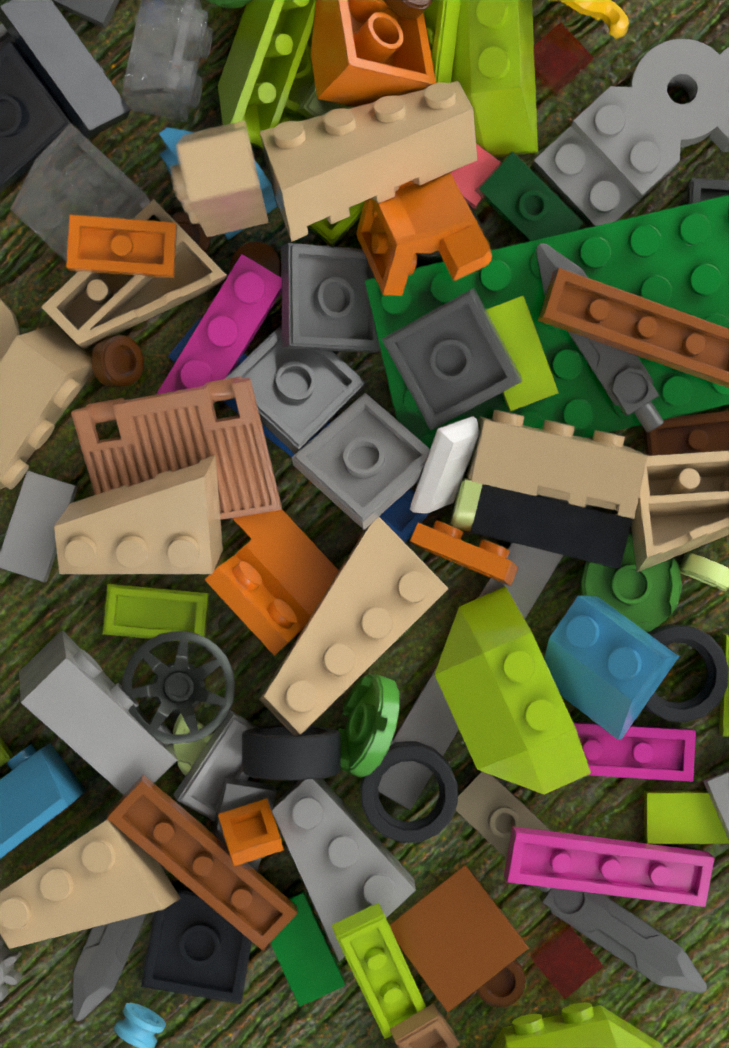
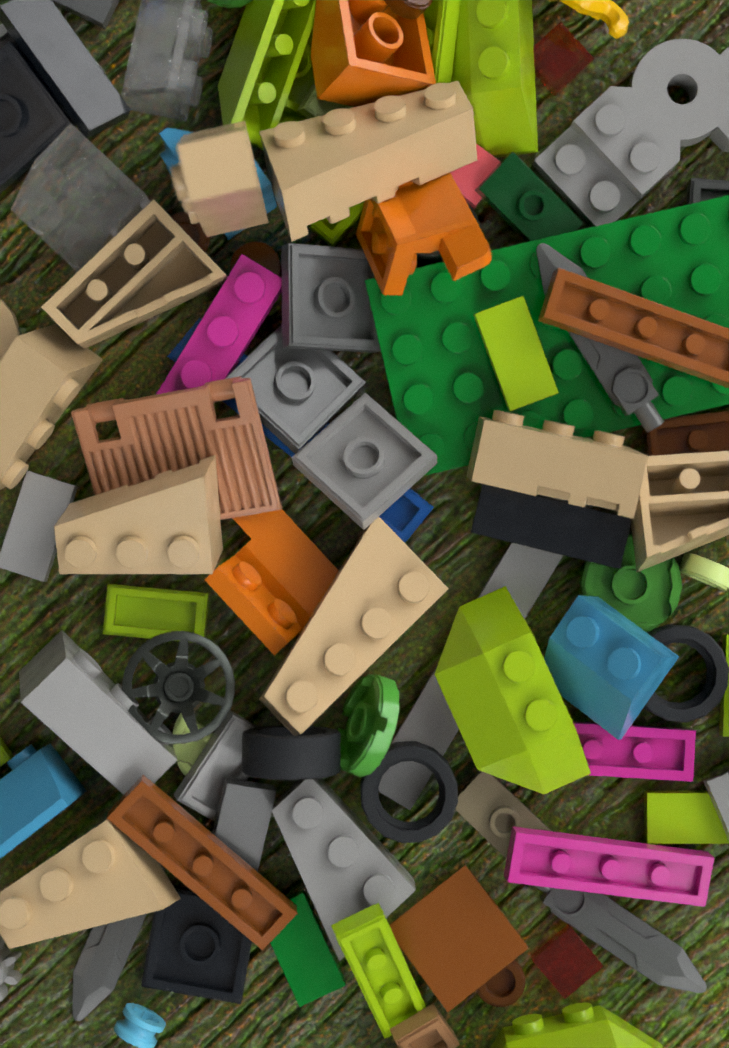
orange plate [66,215,177,278] -> none
reddish brown tile [91,335,143,387] -> none
orange plate [218,798,284,867] -> none
dark grey tile [382,288,523,430] -> none
white tile [410,416,480,513] -> none
orange plate [410,520,519,586] -> none
yellowish green tile [450,478,483,532] -> none

